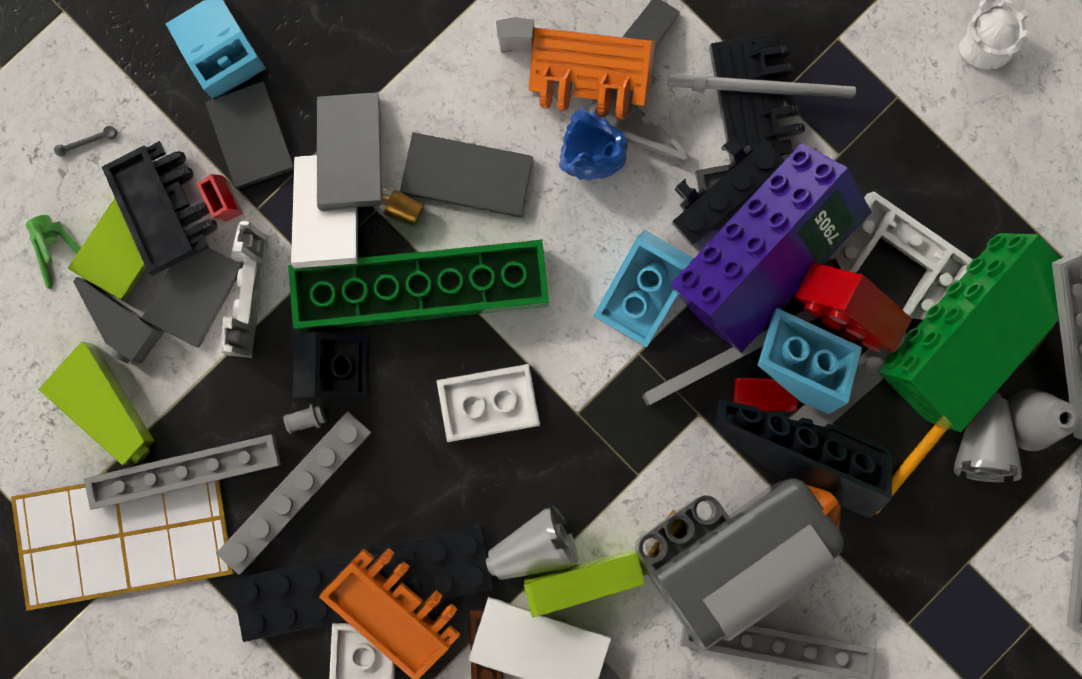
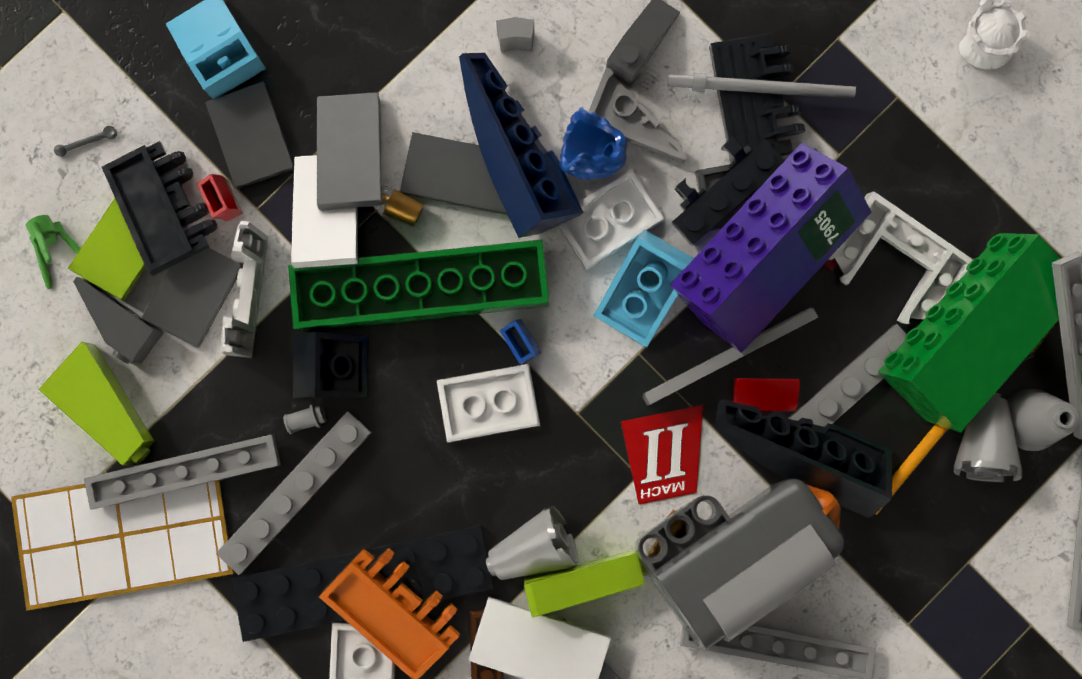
orange hinge [529,28,656,120] -> none
medium azure slope [758,308,862,415] -> none
red brick [795,263,912,352] -> none
none -> dark blue wedge [459,53,584,238]
none -> blue piece [499,319,541,364]
none -> white tile [558,169,665,271]
none -> red sticker [621,405,703,505]

